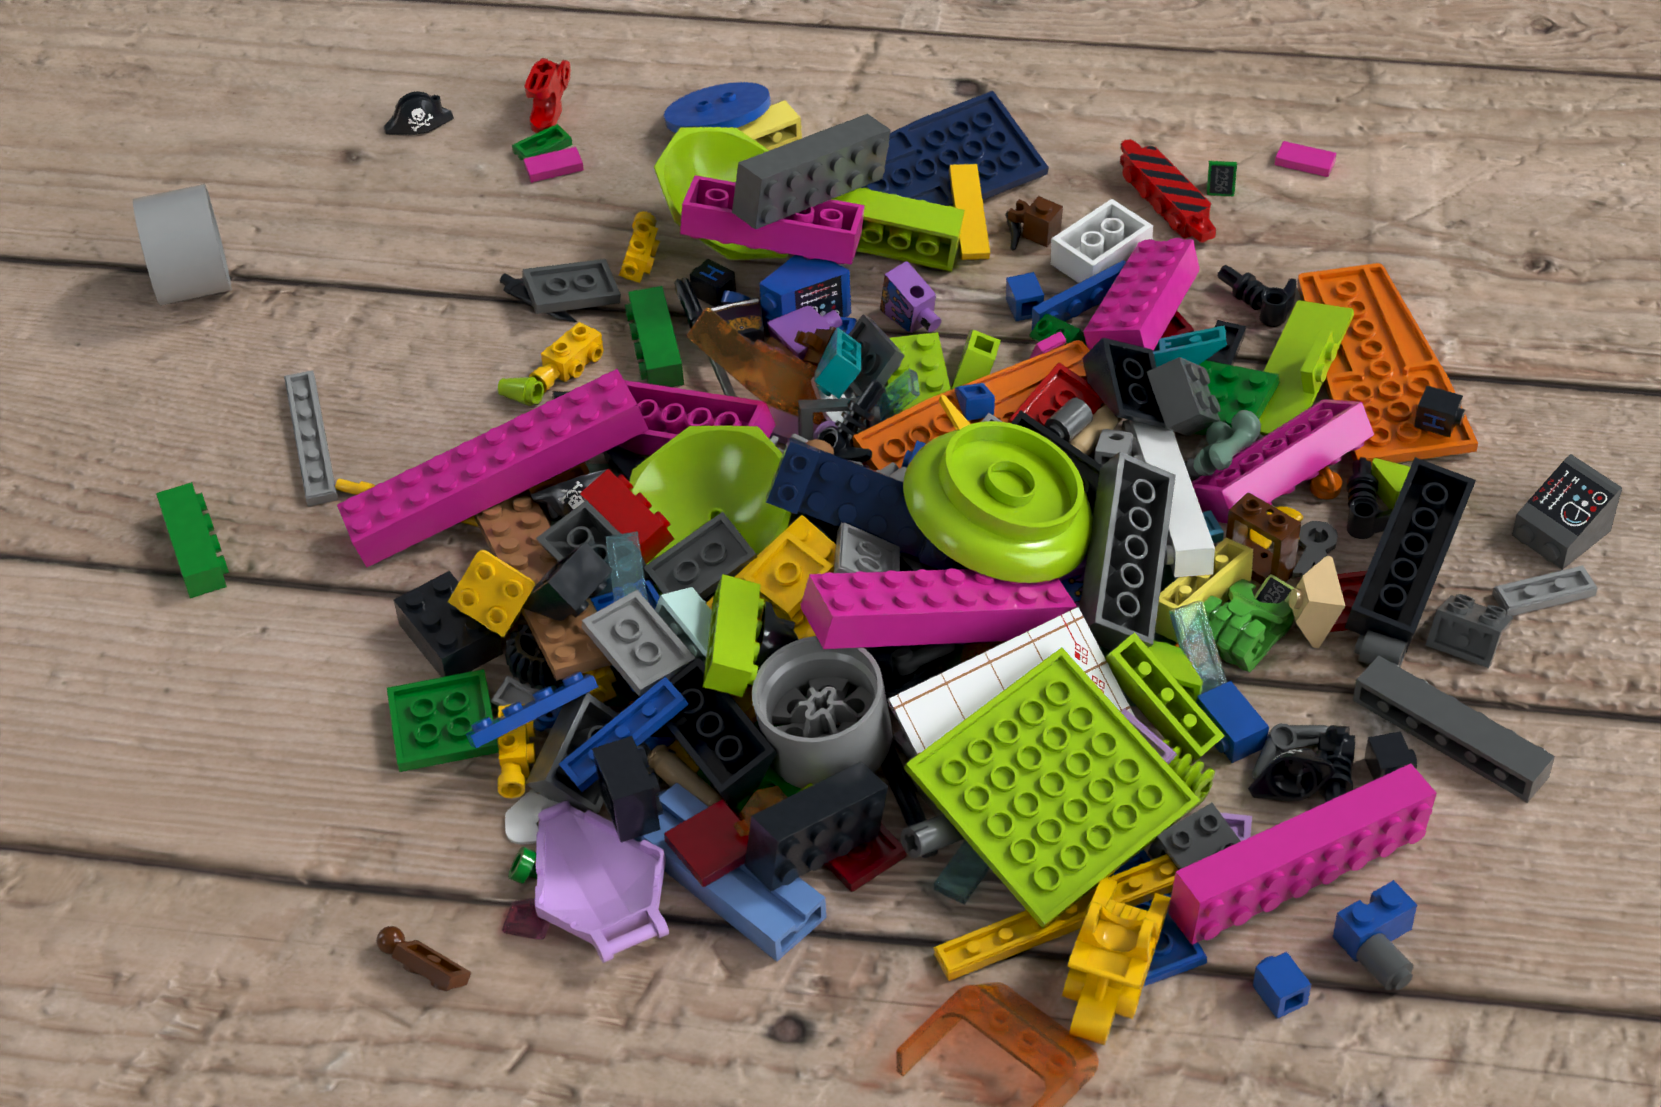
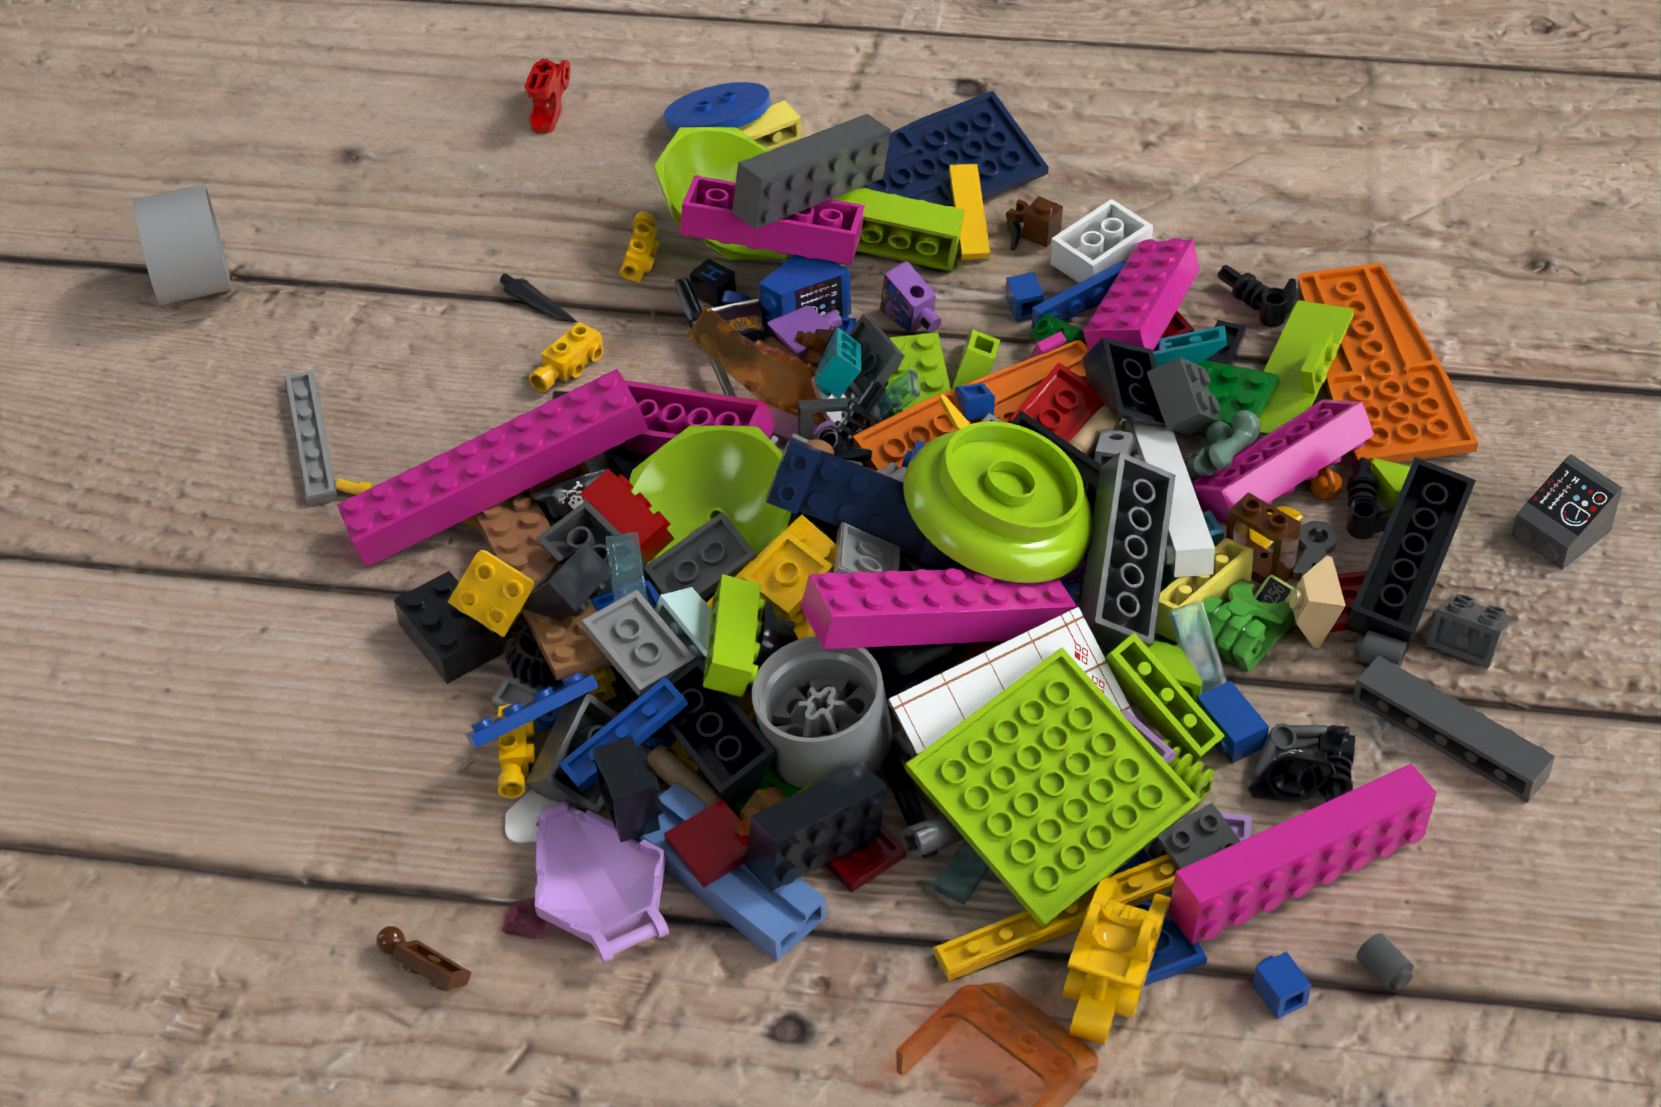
green brick [156,482,229,598] -> none
black hat [384,91,454,135] -> none
green plate [387,669,499,772] -> none
lime cone [498,377,544,406] -> none
green tile [508,847,537,884] -> none
green tile [512,124,573,161] -> none
dark grey plate [522,259,621,314] -> none
dark pink tile [524,147,584,183] -> none
green brick [624,286,684,387] -> none
dark grey brick [1045,398,1093,443] -> none
red hinge [1120,139,1216,243] -> none
slope [1207,161,1237,197] -> none
dark pink tile [1275,141,1337,177] -> none
blue brick [1333,880,1417,962] -> none
black brick [1364,731,1417,780] -> none
black brick [1414,386,1465,437] -> none
light grey tile [1492,565,1598,616] -> none

